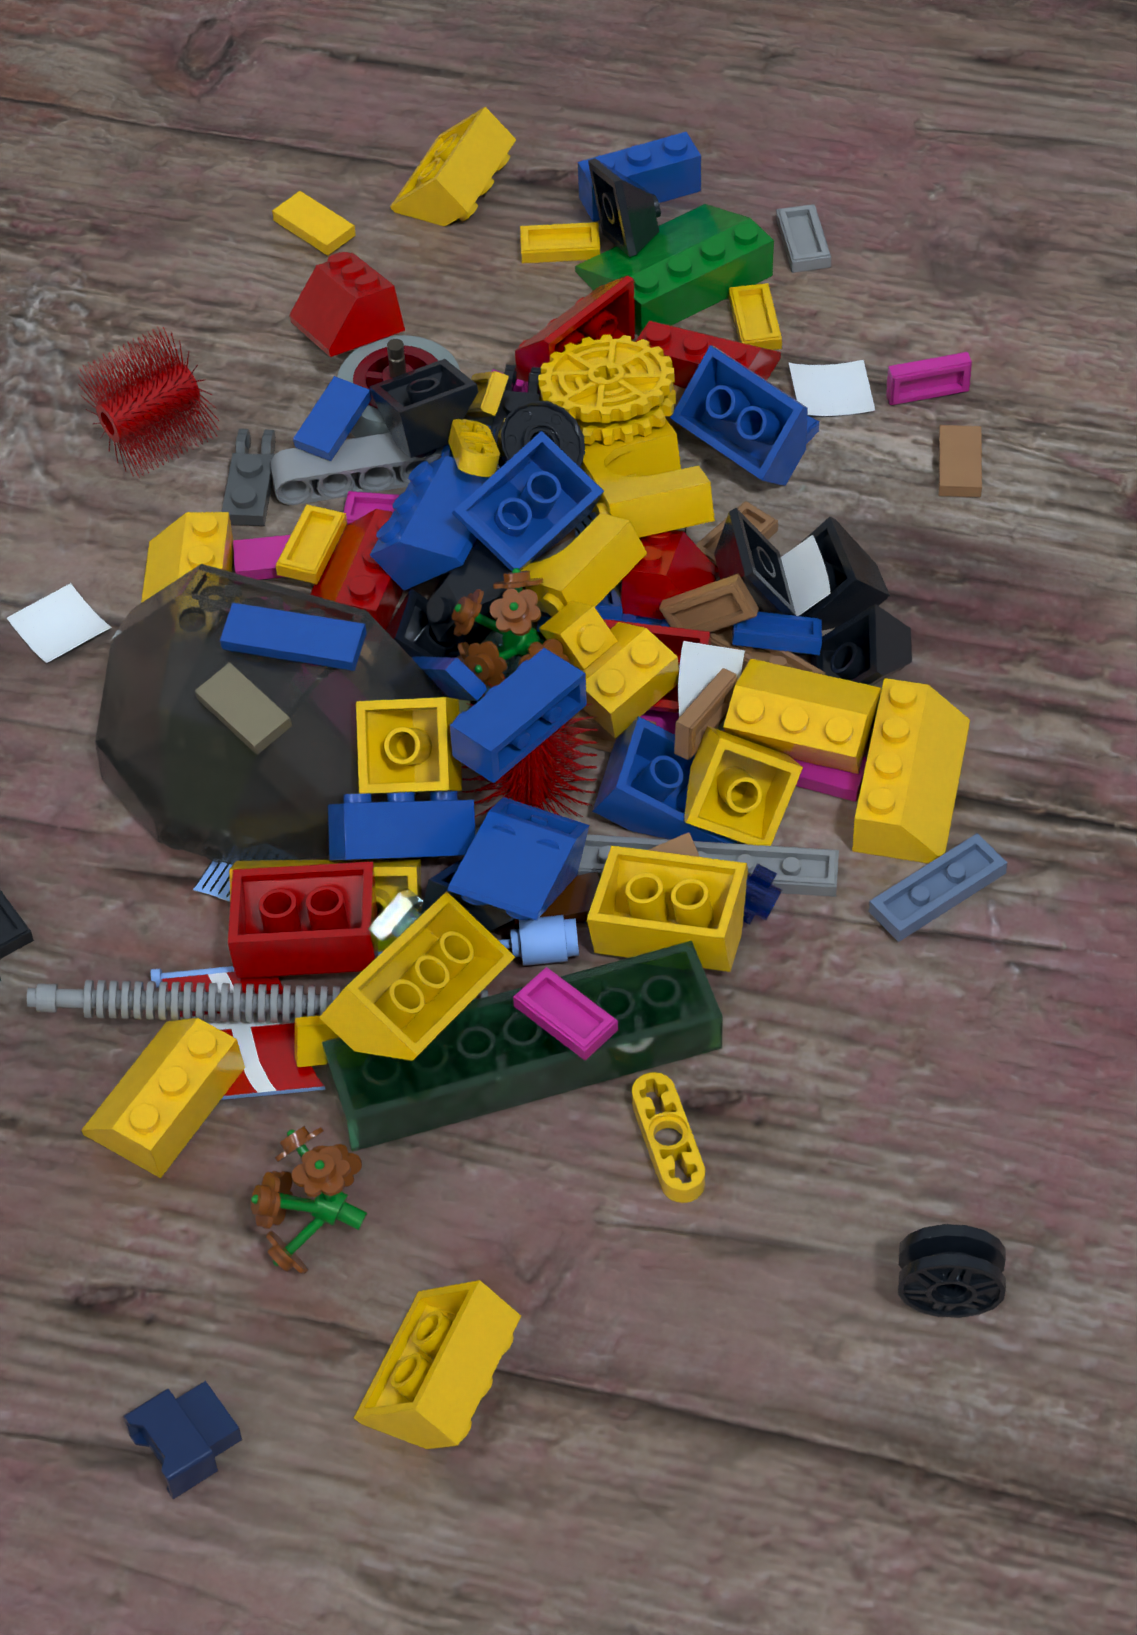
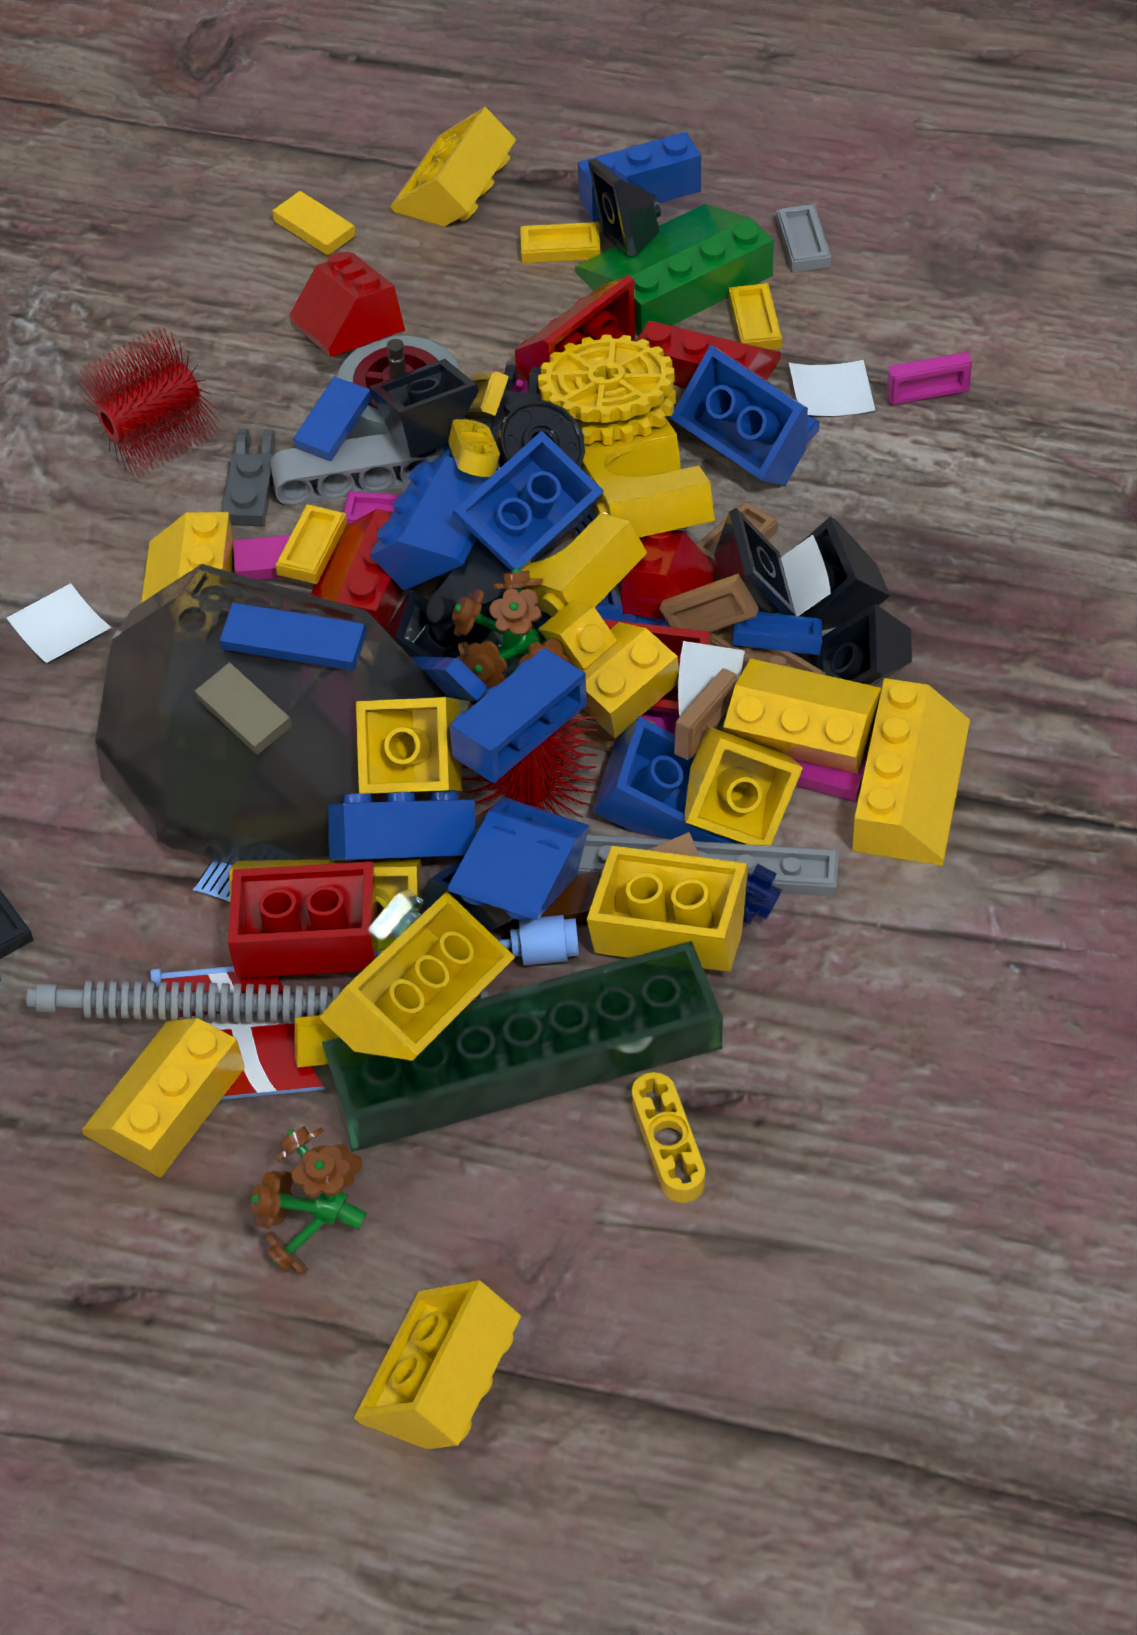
dark blue piece [123,1381,242,1499] -> none
dark pink tile [513,967,618,1060] -> none
sand blue plate [869,833,1007,942] -> none
black wheel [898,1224,1006,1318] -> none
medium nougat tile [939,425,982,497] -> none

